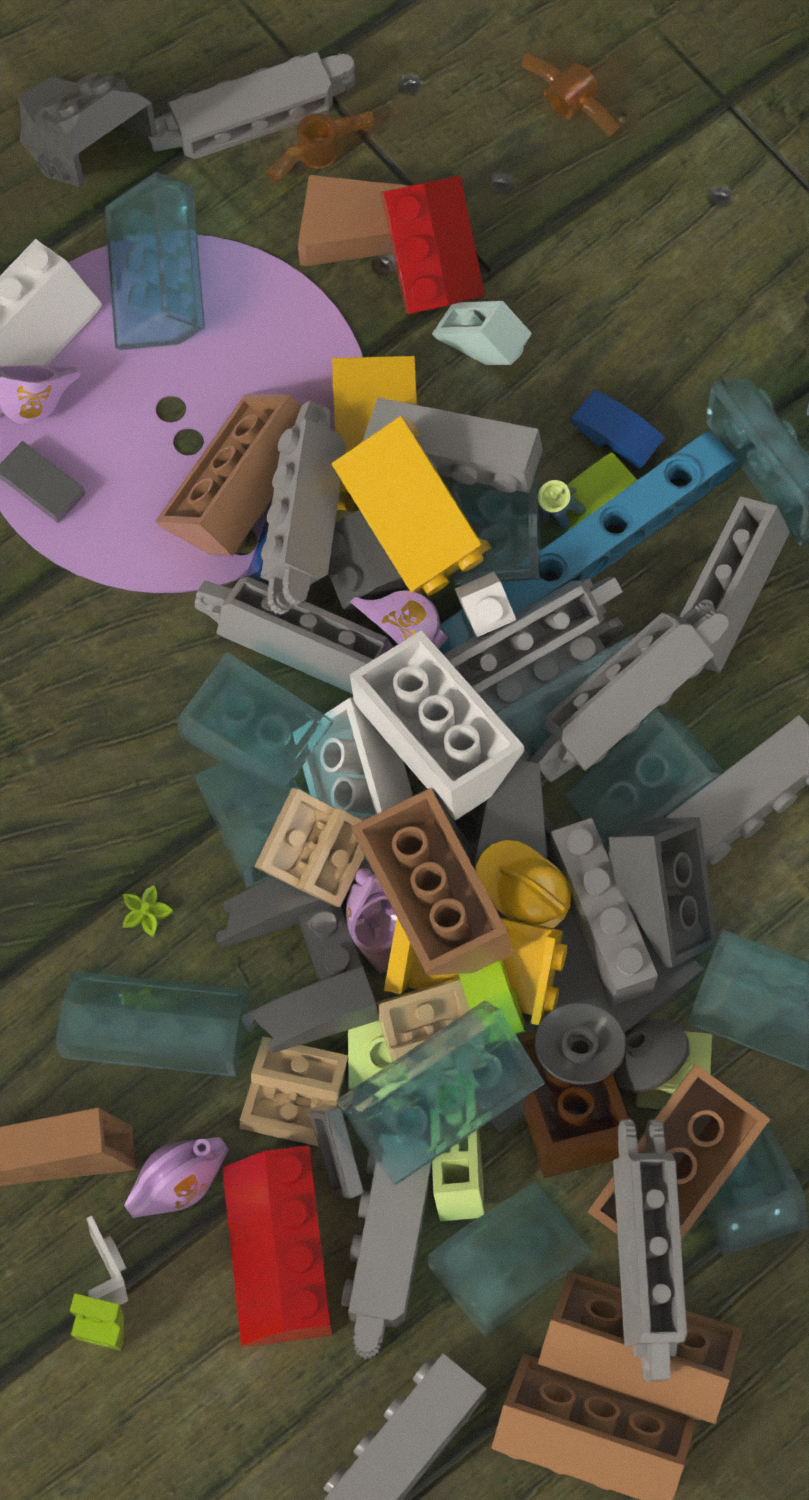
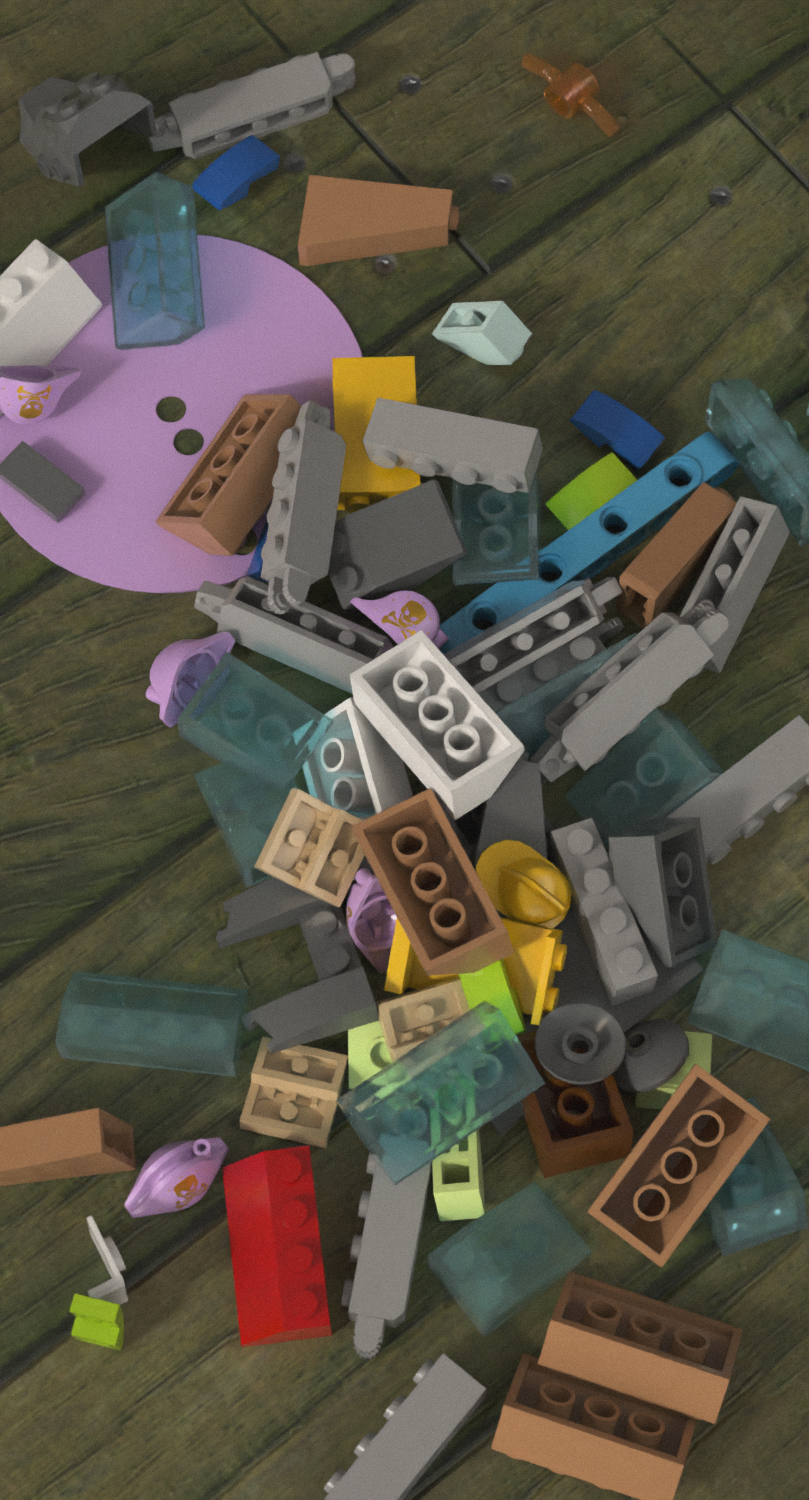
lime plant [123,885,173,938] -> none
clear orange piece [267,111,375,183] -> none
dark grey tile [310,1104,364,1198] -> none
yellow panel [331,416,491,596] -> none
red slope [381,175,485,314] -> none
white brick [455,572,516,637] -> none
yellowish green piece [538,480,586,530] -> none
light grey hinge [613,1120,687,1382] -> none
none -> lavender hat [146,631,235,728]
none -> blue slope [192,135,280,211]
none -> medium nougat slope [616,482,737,629]

